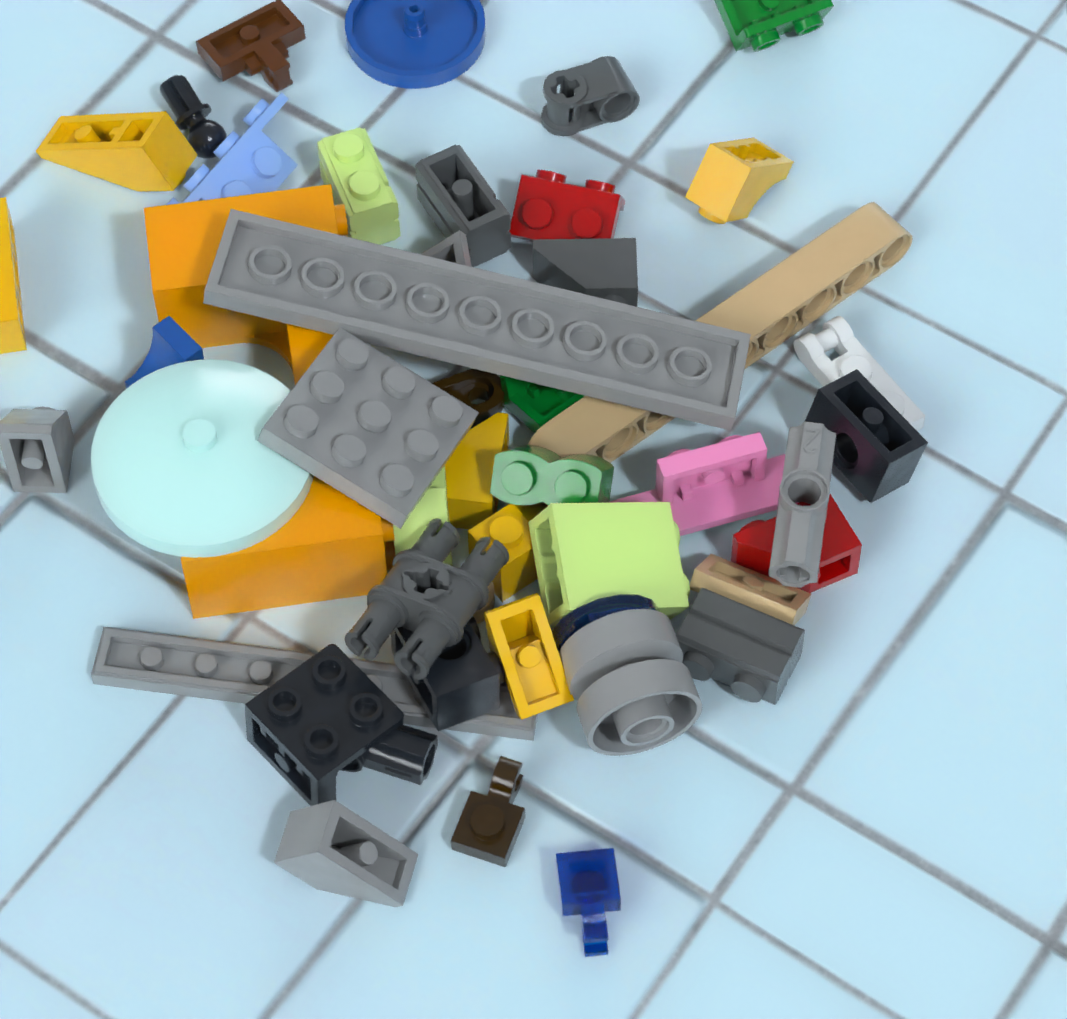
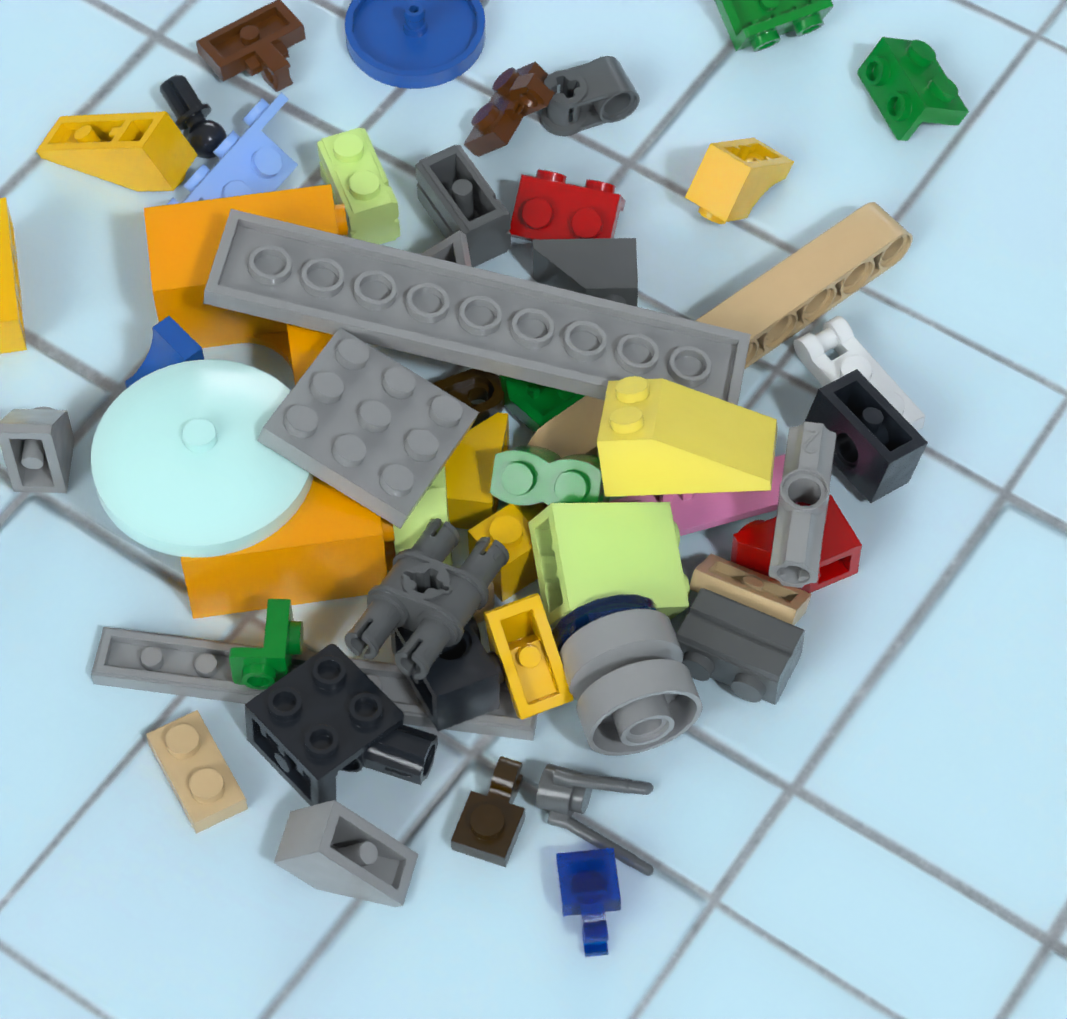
none -> tan plate [146,710,248,834]
none -> green bracket [229,599,304,690]
none -> reddish brown hinge [464,61,555,157]
none -> dark grey plant [536,763,654,876]
none -> light yellow slope [597,376,778,497]
none -> green bracket [858,37,969,141]

